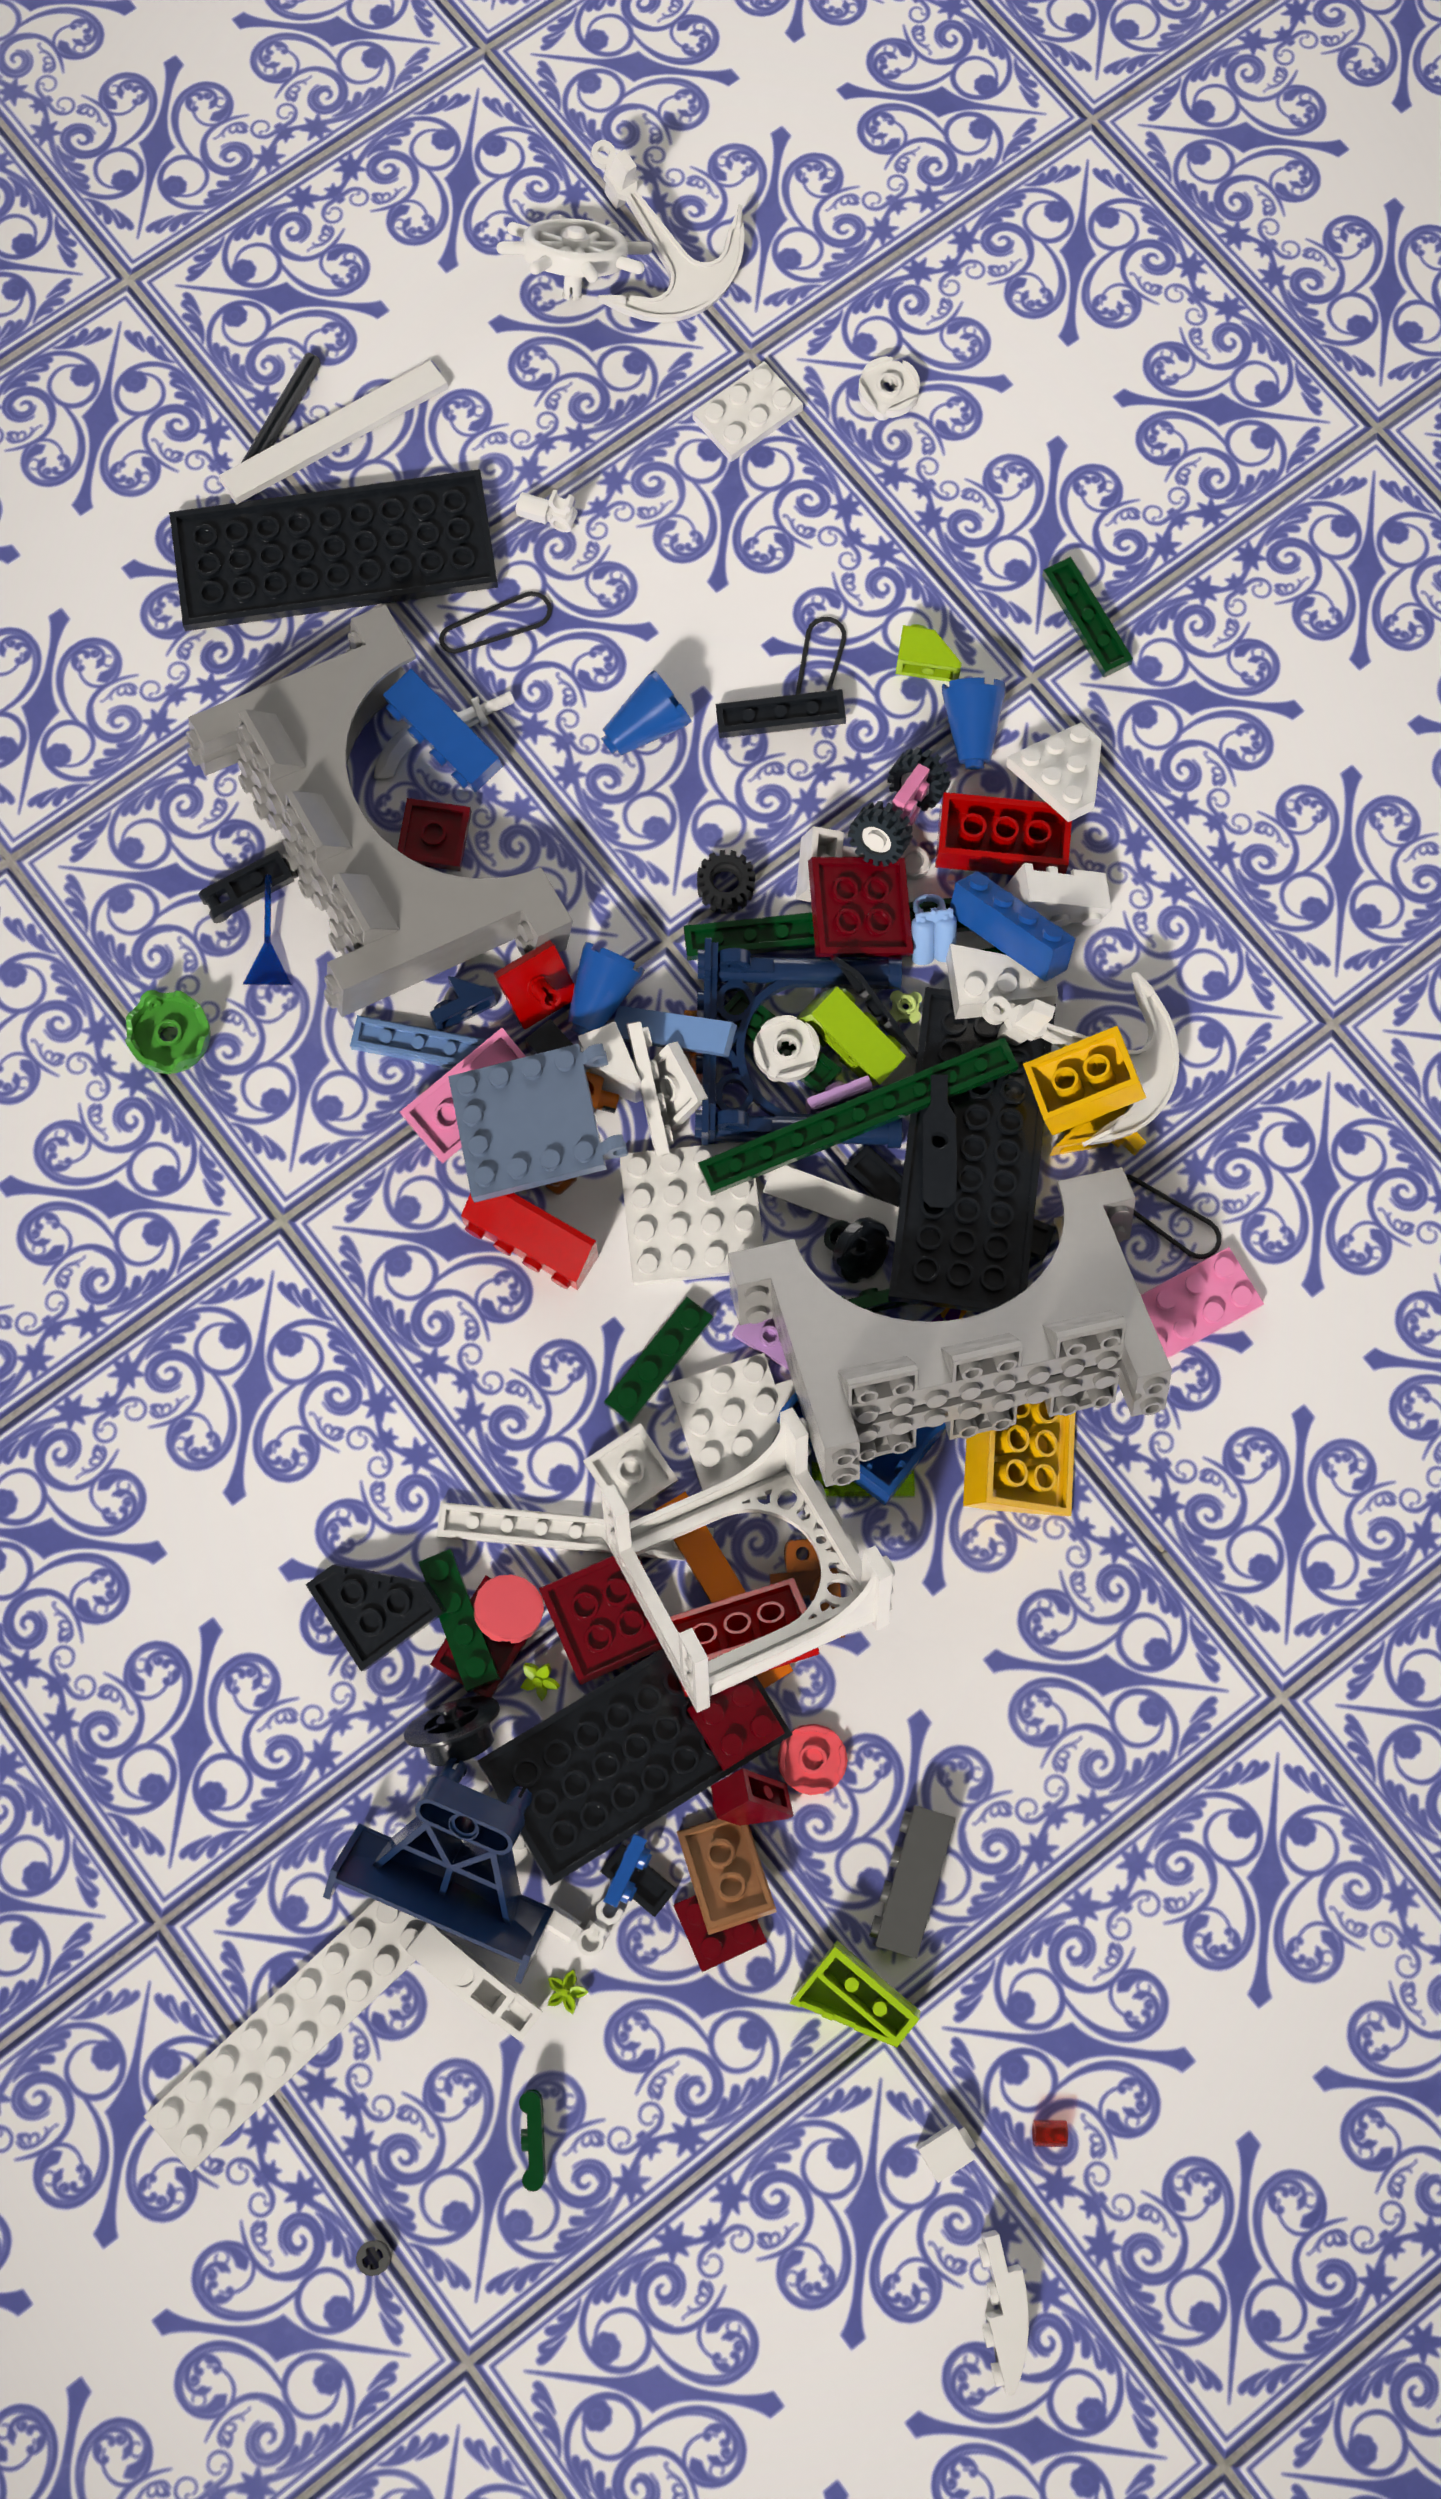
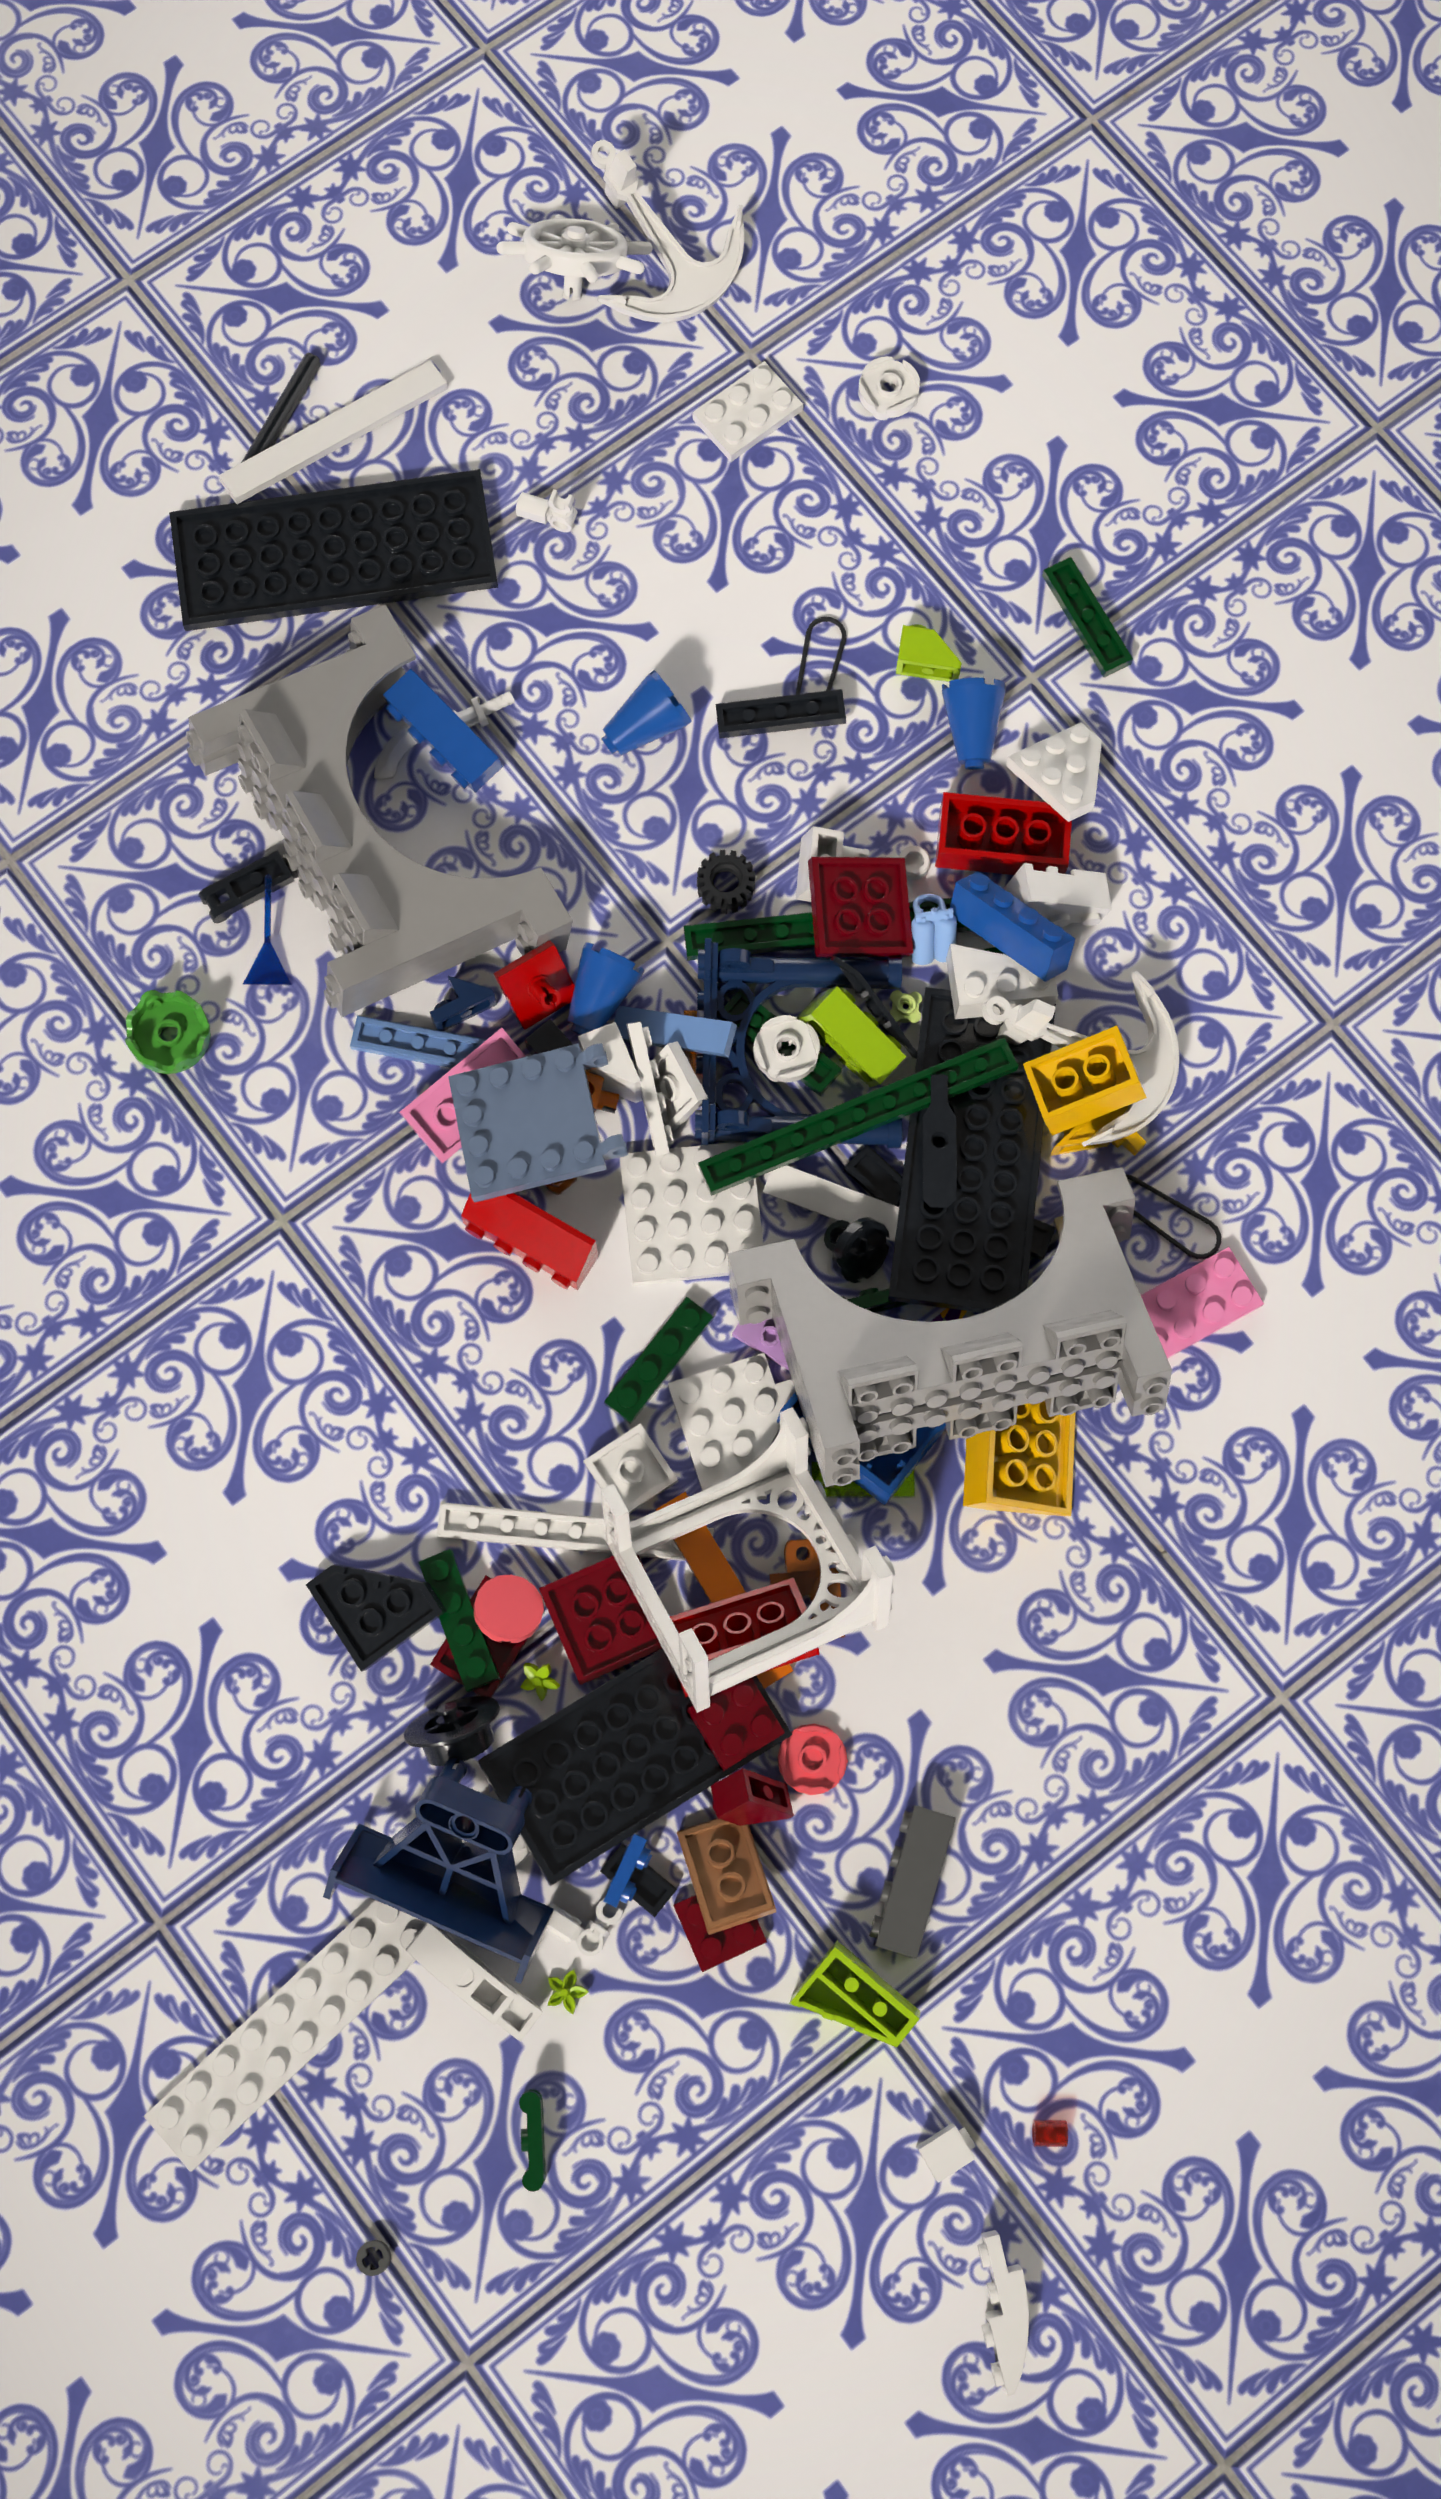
dark red plate [397,798,472,872] -> none
black piece [439,591,552,654] -> none
lavender plate [805,1075,873,1114] -> none
black plate [848,747,951,867] -> none

